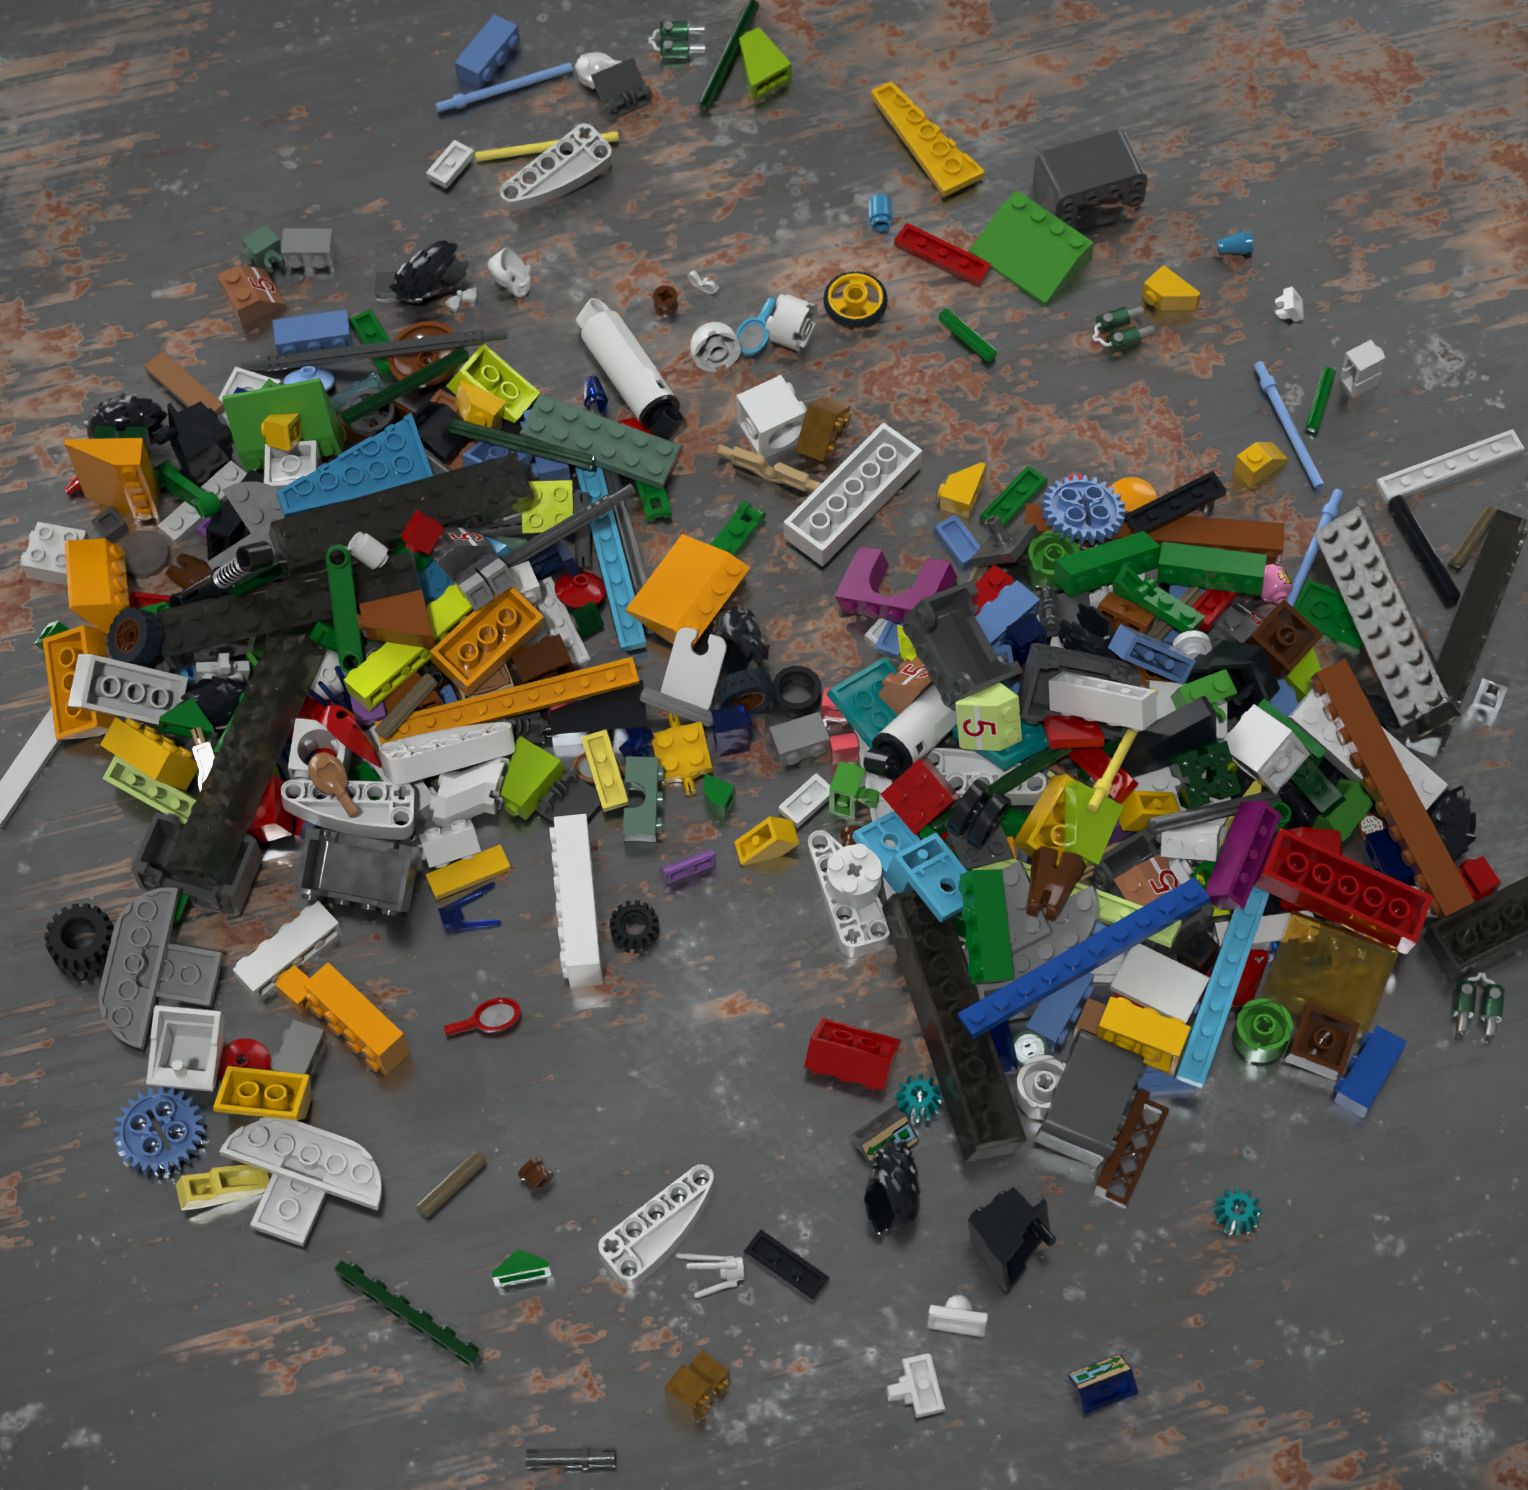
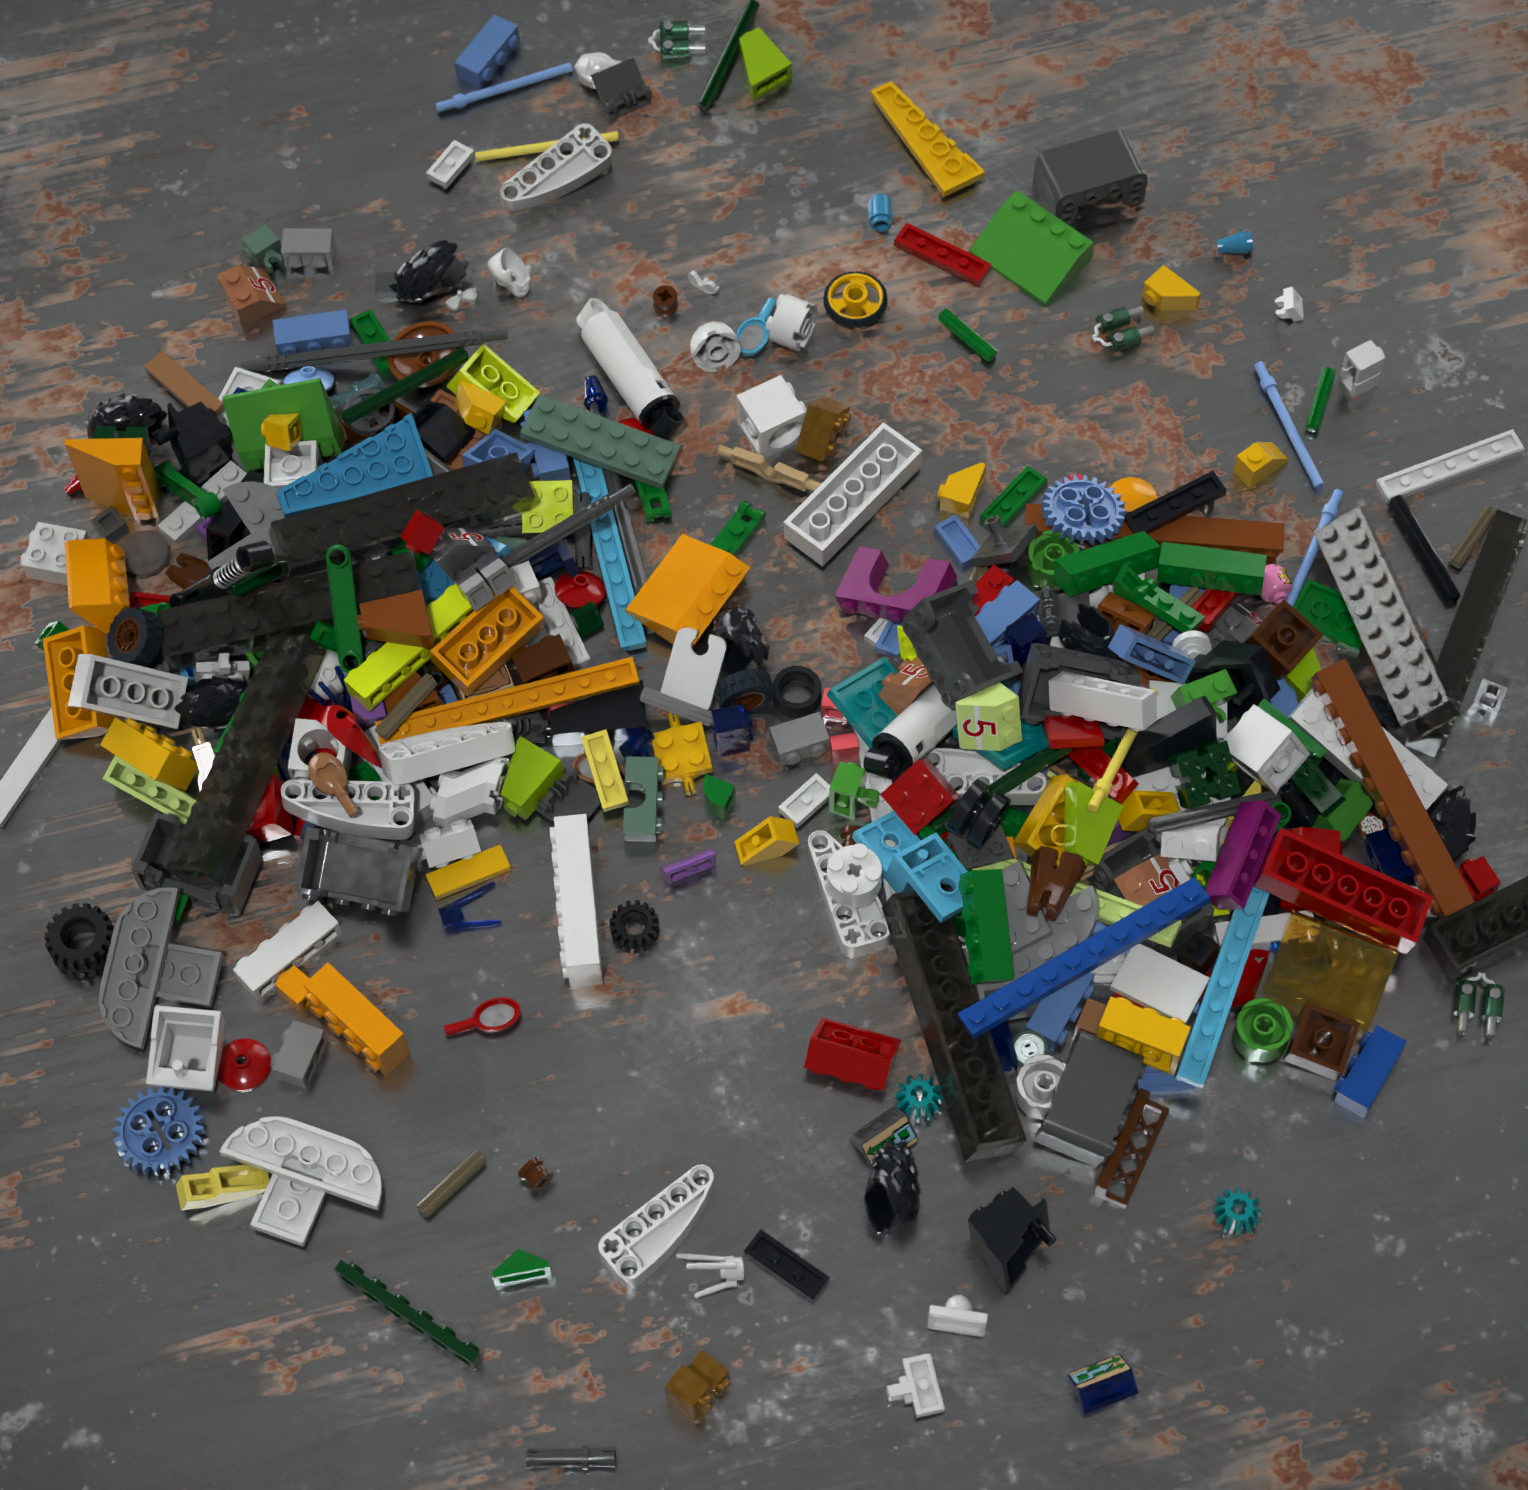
green slope [158,698,213,742] -> none
yellow slope [213,1066,312,1121] -> none
white brick [348,532,388,569] -> none
dark green axle [448,418,595,470] -> none

